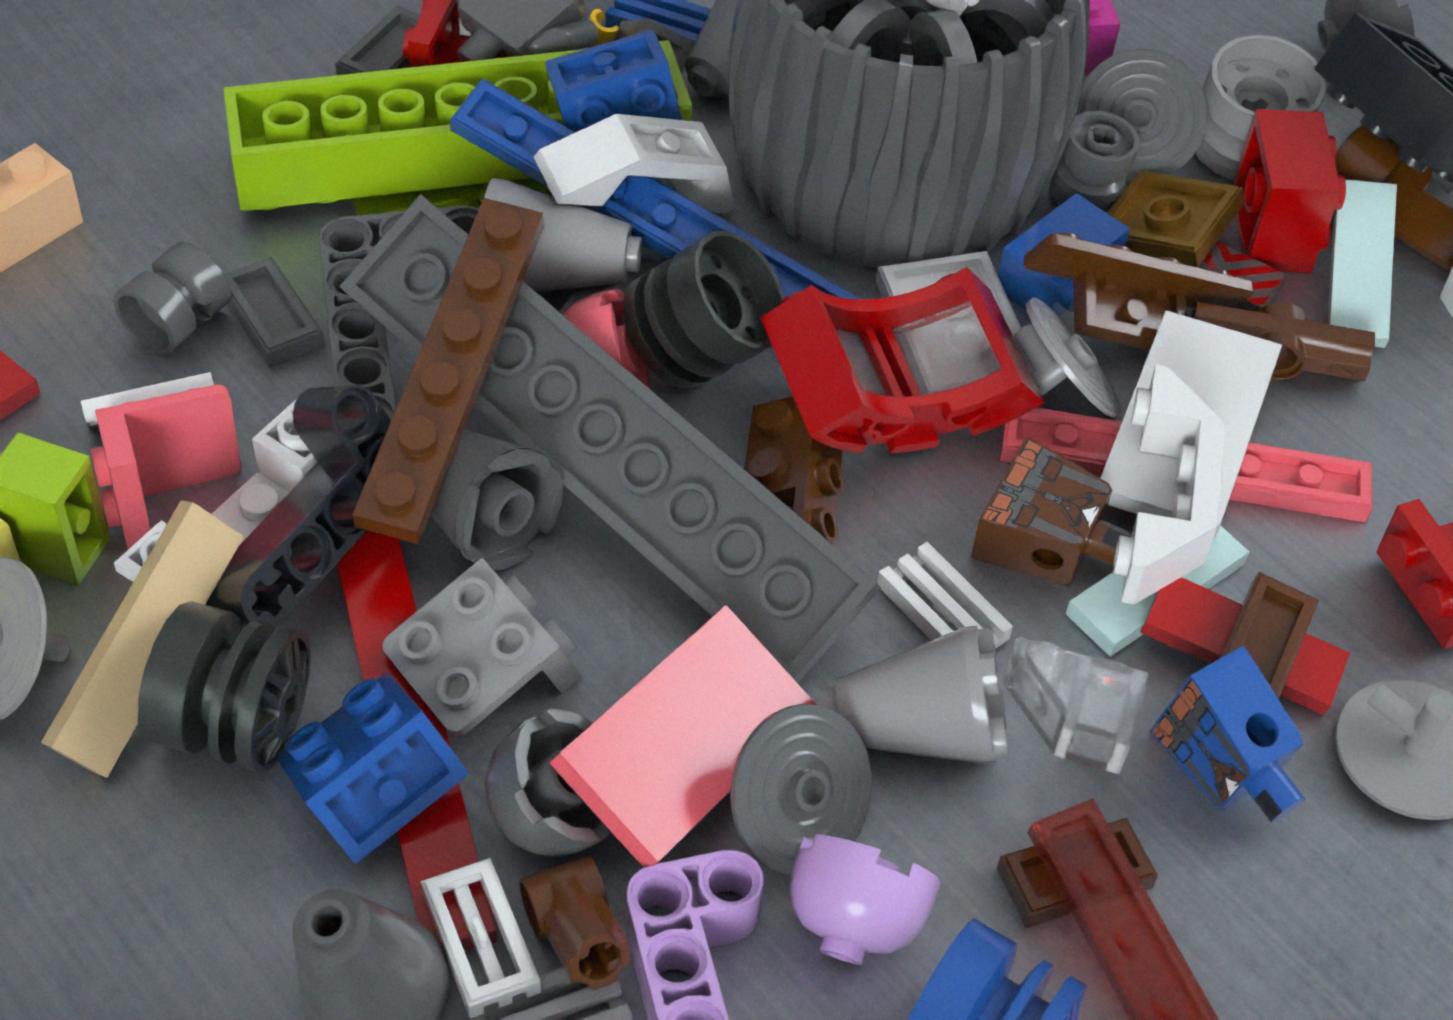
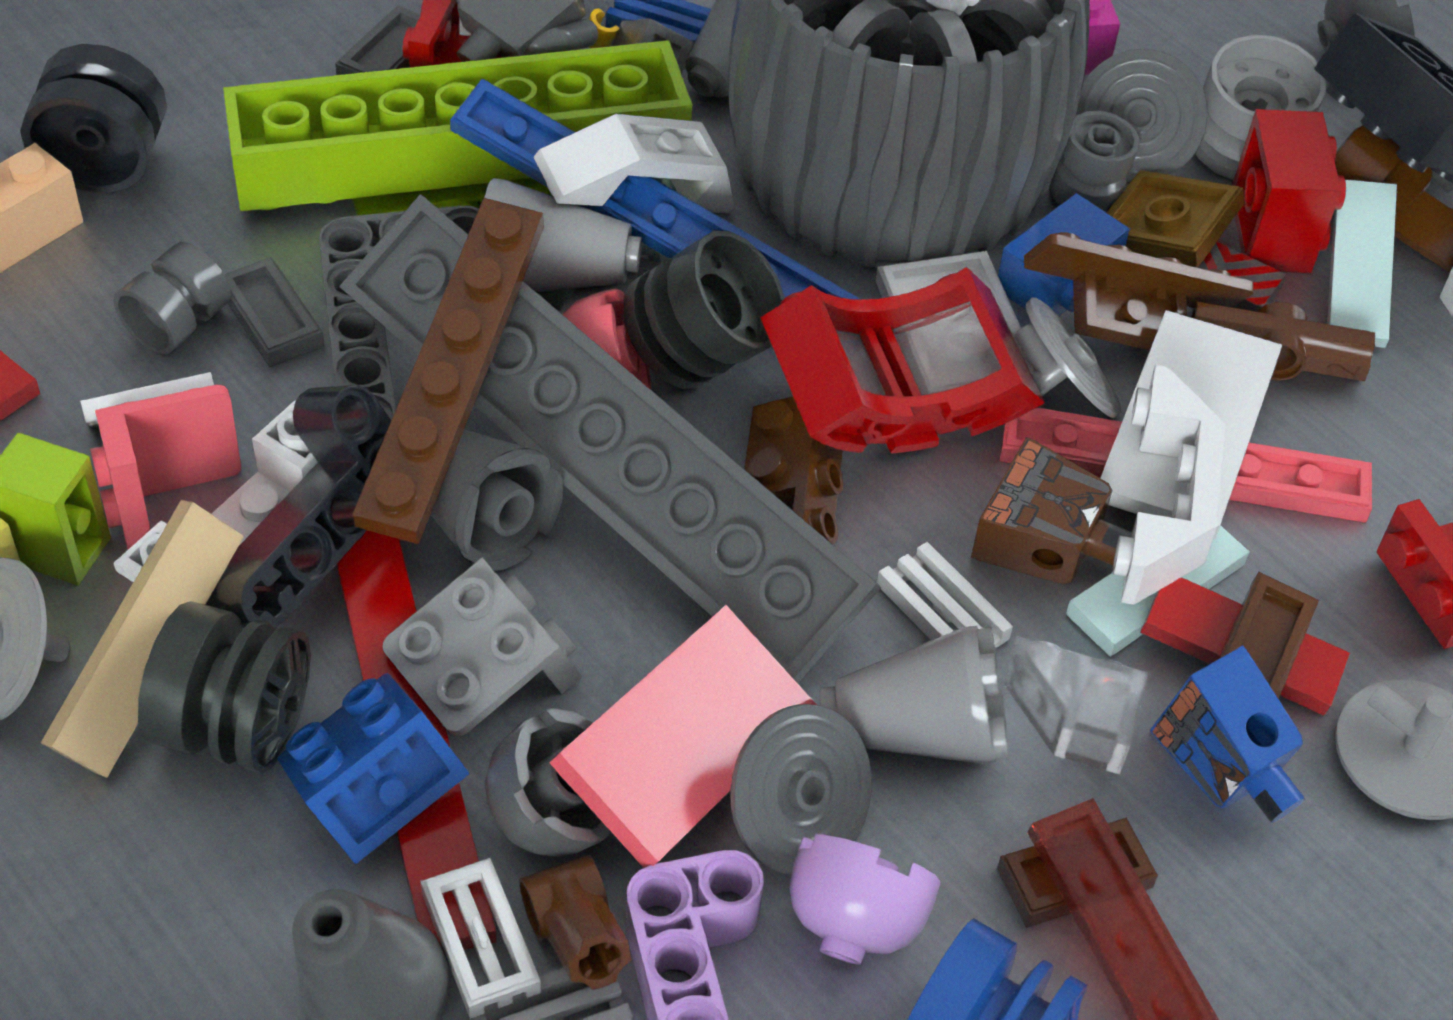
blue bracket [544,29,682,133] -> none
none -> black wheel [20,44,167,193]

